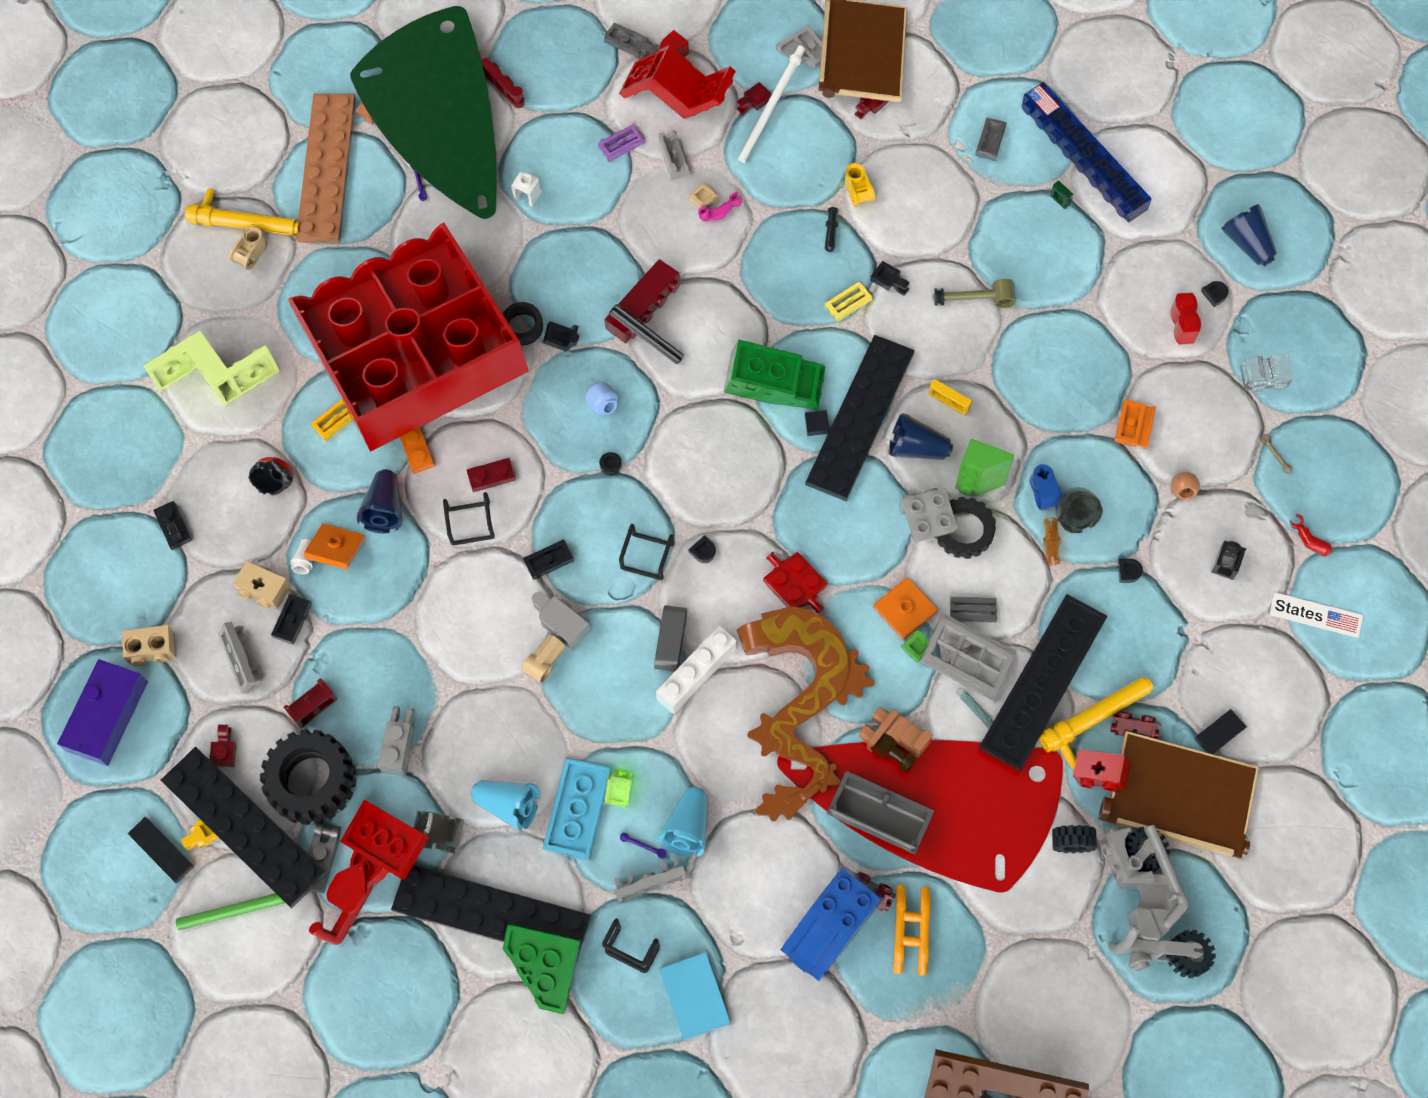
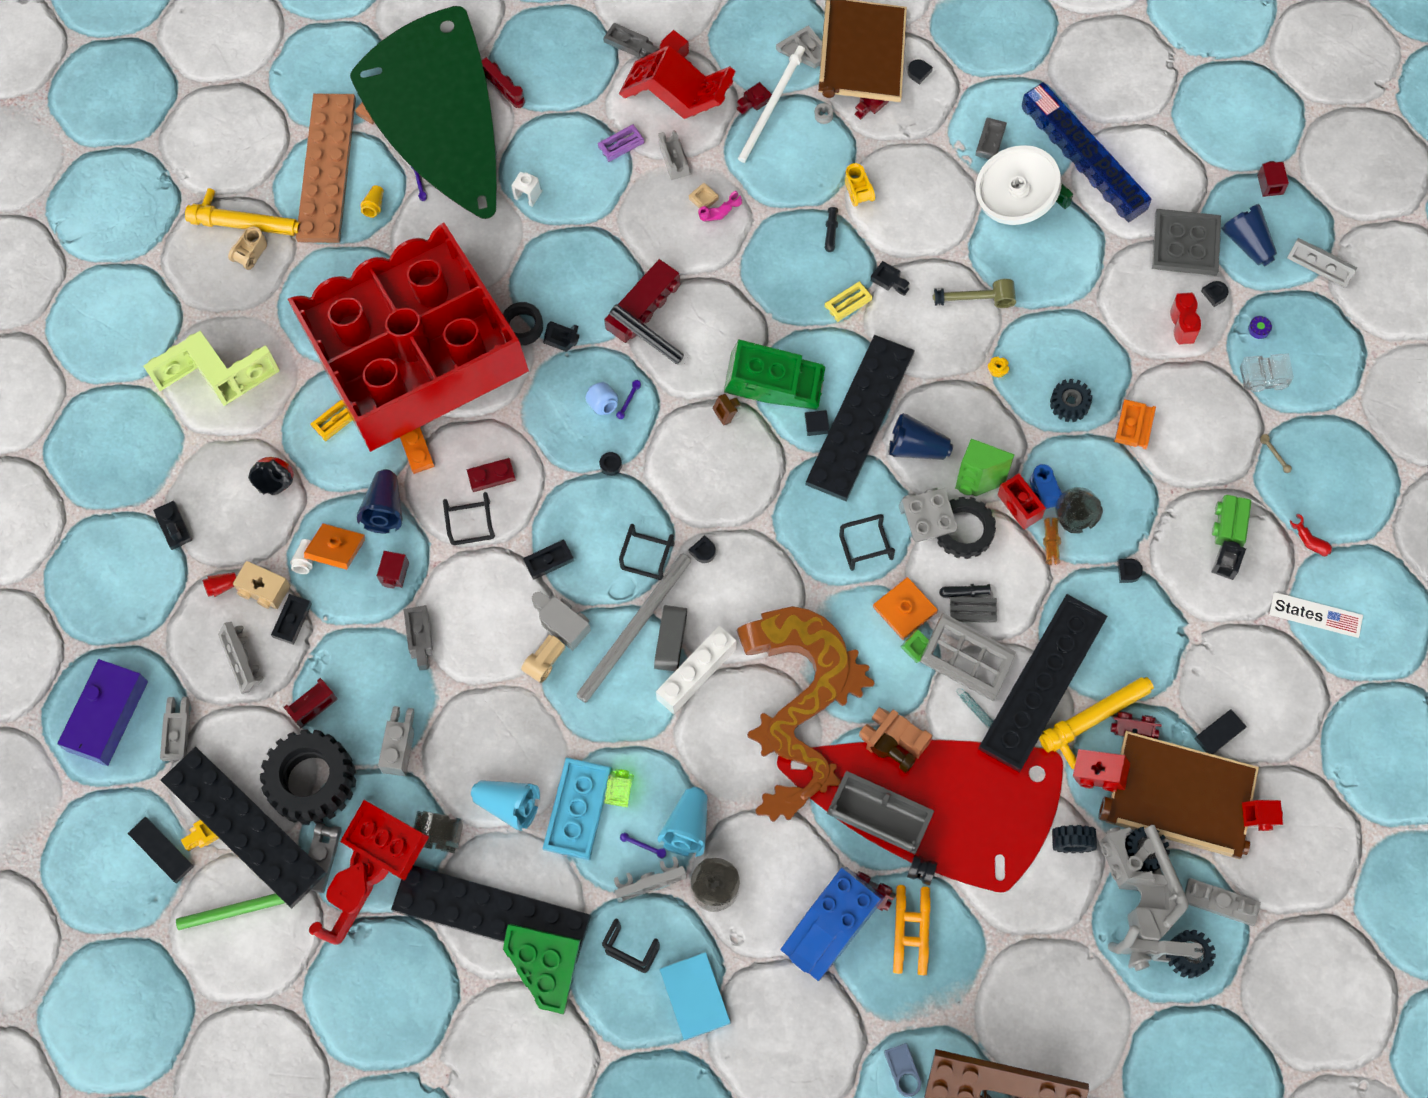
tan brick [122,625,176,666] -> none
dark red plate [209,724,237,767] -> none
red plate [763,552,828,614] -> none
yellow tile [929,379,972,416] -> none
nougat piece [1171,472,1200,500] -> none
none -> light grey hinge [160,697,190,761]
none -> red cone [202,572,236,597]
none -> yellow cone [360,185,384,218]
none -> dark red brick [376,551,409,589]
none -> flat silver hinge [404,605,433,670]
none -> light grey axle [577,553,691,703]
none -> dark purple hinge [616,380,641,419]
none -> clear smoke brick [691,858,740,912]
none -> reddish brown tile [712,394,741,426]
none -> light grey bush [814,103,833,124]
none -> black piece [839,514,895,571]
none -> sand blue piece [884,1043,921,1097]
none -> black wheel [907,855,938,886]
none -> black tile [908,59,933,85]
none -> black piece [939,584,991,598]
none -> white dish [976,145,1062,225]
none -> yellow plate [988,356,1009,378]
none -> red brick [997,473,1046,530]
none -> black bush [1050,379,1093,422]
none -> dark grey plate [1152,209,1221,276]
none -> light grey plate [1185,878,1261,926]
none -> bright green brick [1212,495,1252,547]
none -> red brick [1242,800,1283,831]
none -> dark purple tile [1248,316,1272,339]
none -> dark red brick [1257,161,1289,197]
none -> light grey plate [1287,238,1357,288]

